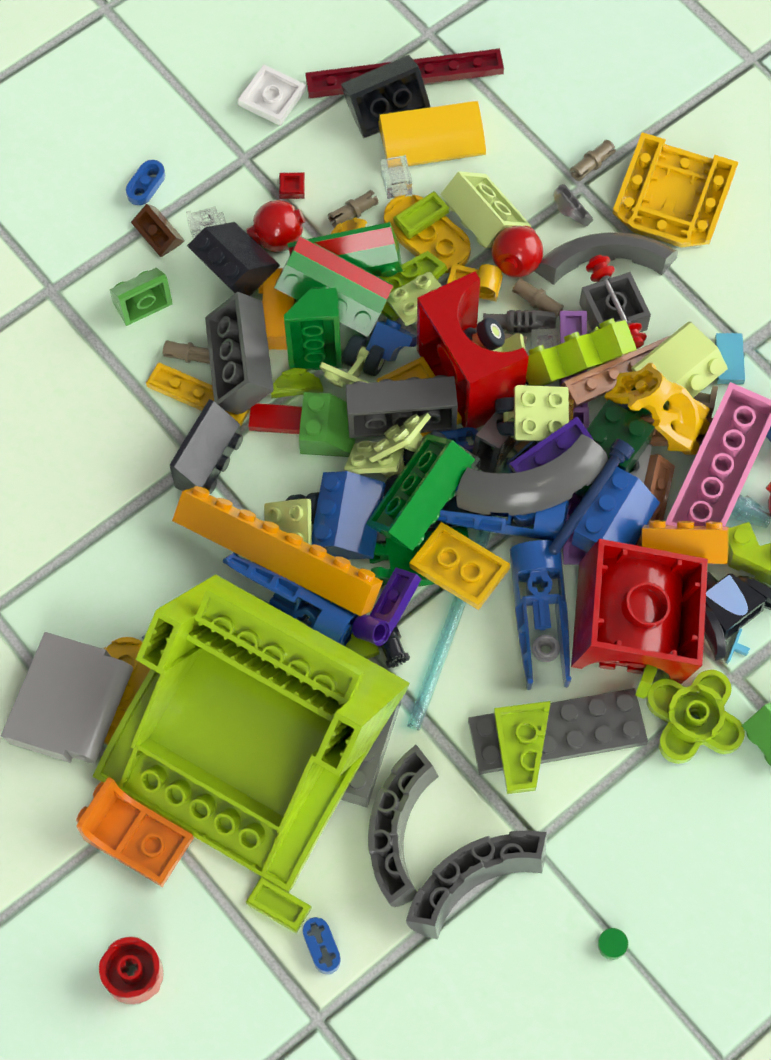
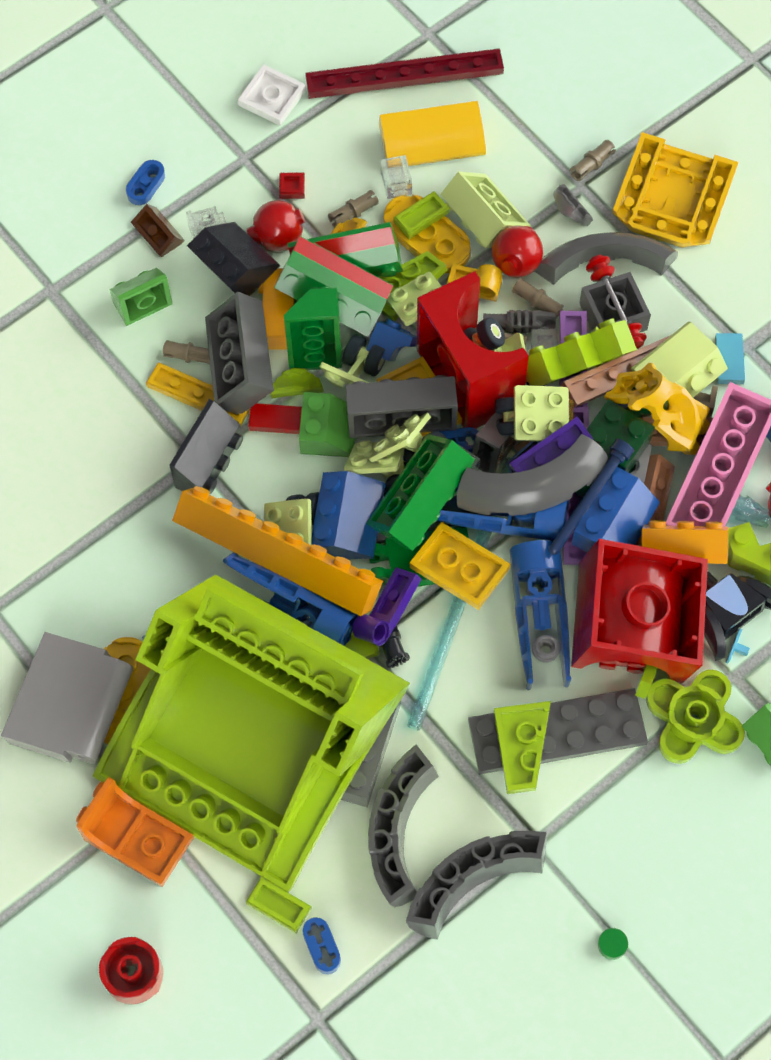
black slope [341,55,431,138] -> none

